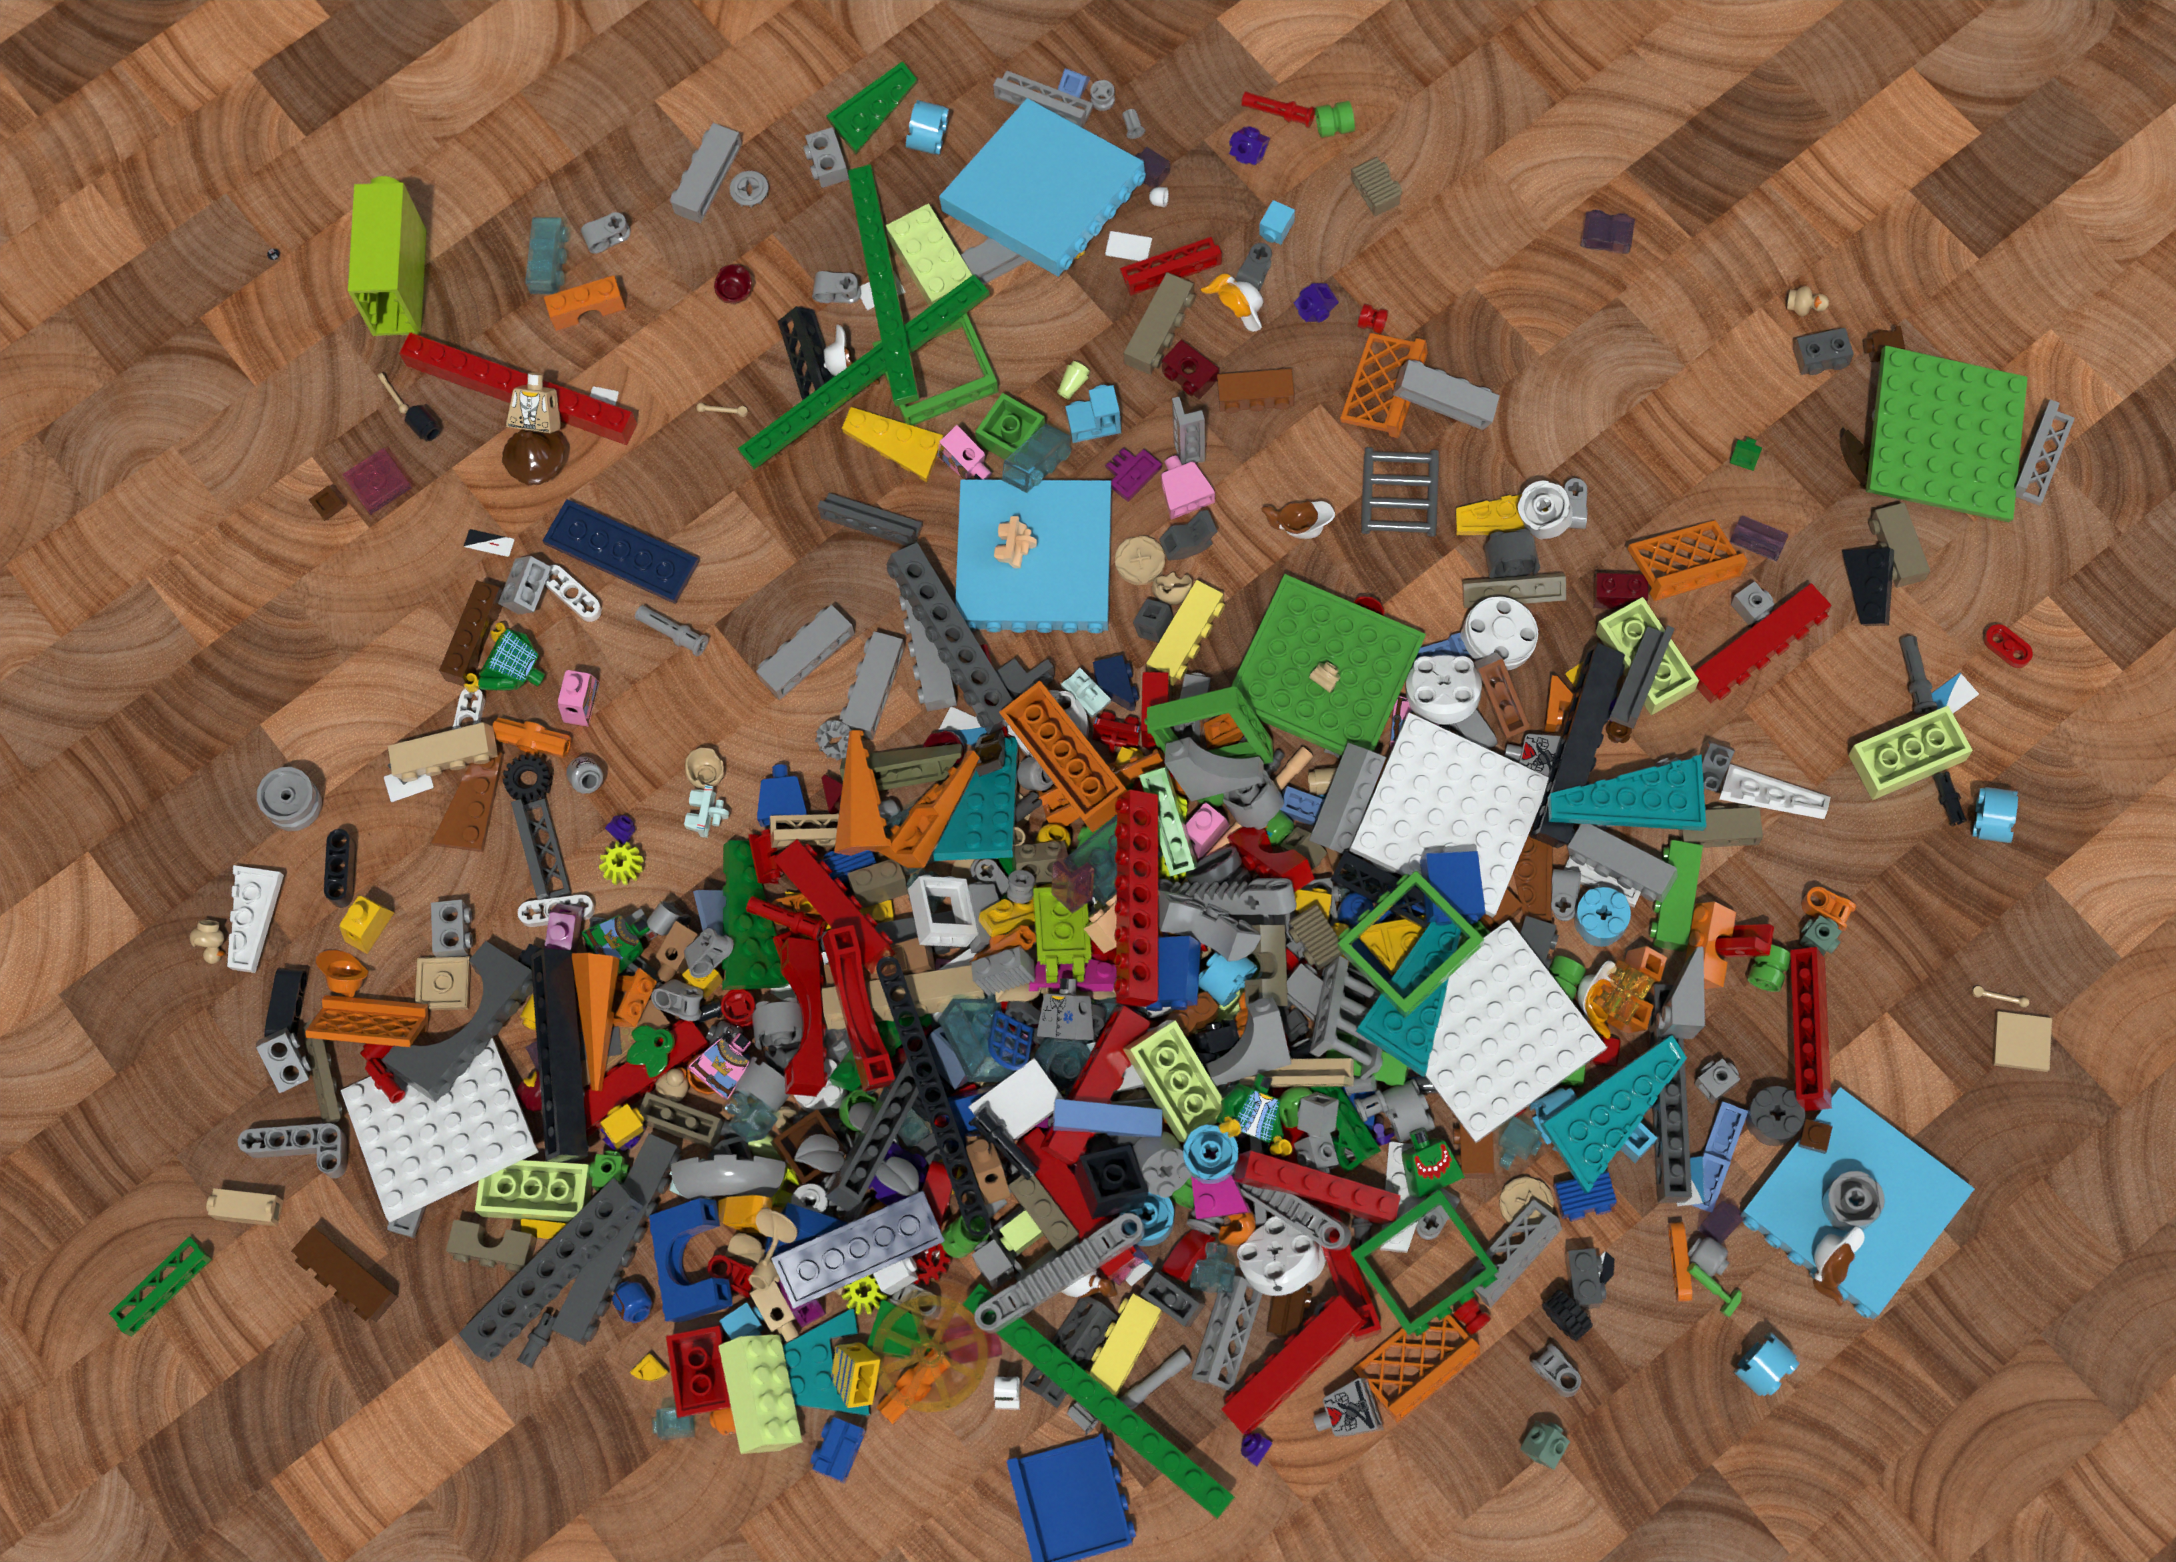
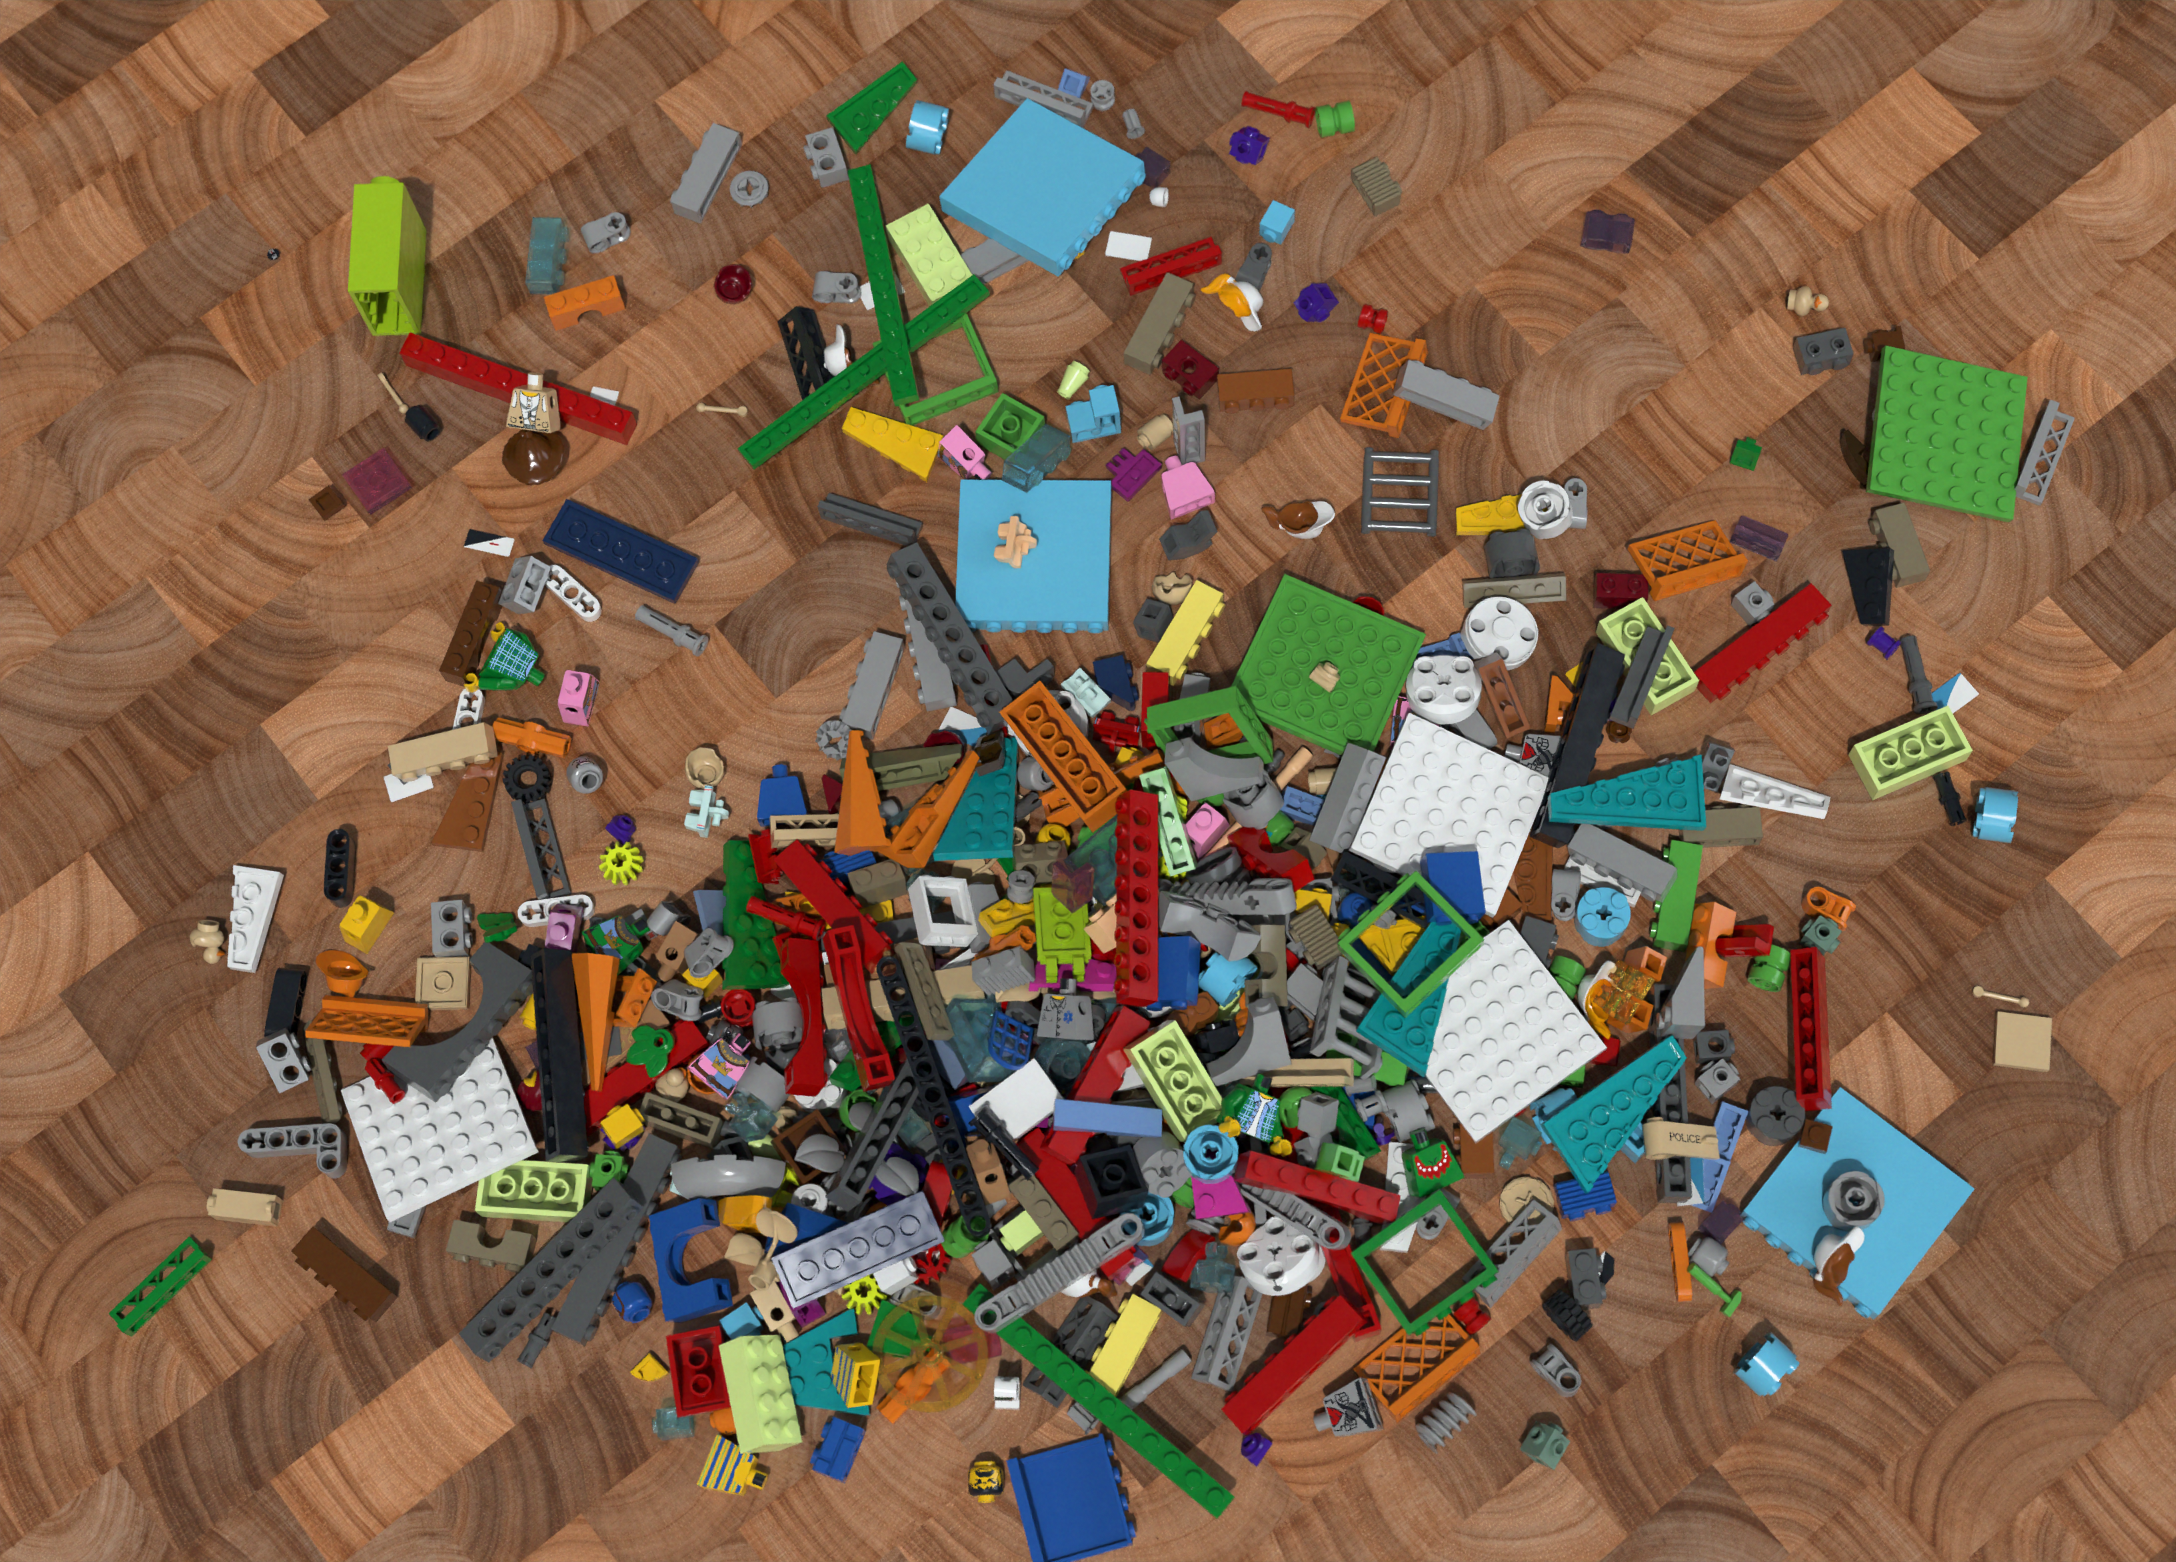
light grey wheel [257,767,322,831] -> none
yellow sticker [521,1218,567,1239] -> none
red piece [707,1255,754,1299] -> none
light grey brick [756,605,855,700] -> none
light grey piece [970,859,1009,899] -> none
tan tile [1115,536,1165,585] -> none
red plate [1984,624,2033,668] -> none
none -> green animal [477,913,518,943]
none -> torso [697,1435,768,1496]
none -> dark tan plate [894,942,955,1040]
none -> head [967,1461,1004,1503]
none -> tan brick [1137,414,1173,450]
none -> bright green brick [1315,1142,1365,1182]
none -> light grey plate [1371,905,1397,929]
none -> light grey piece [1415,1392,1477,1454]
none -> tan door [1642,1117,1720,1160]
none -> dark grey brick [1693,1030,1735,1064]
none -> dark purple bush [1867,626,1902,660]

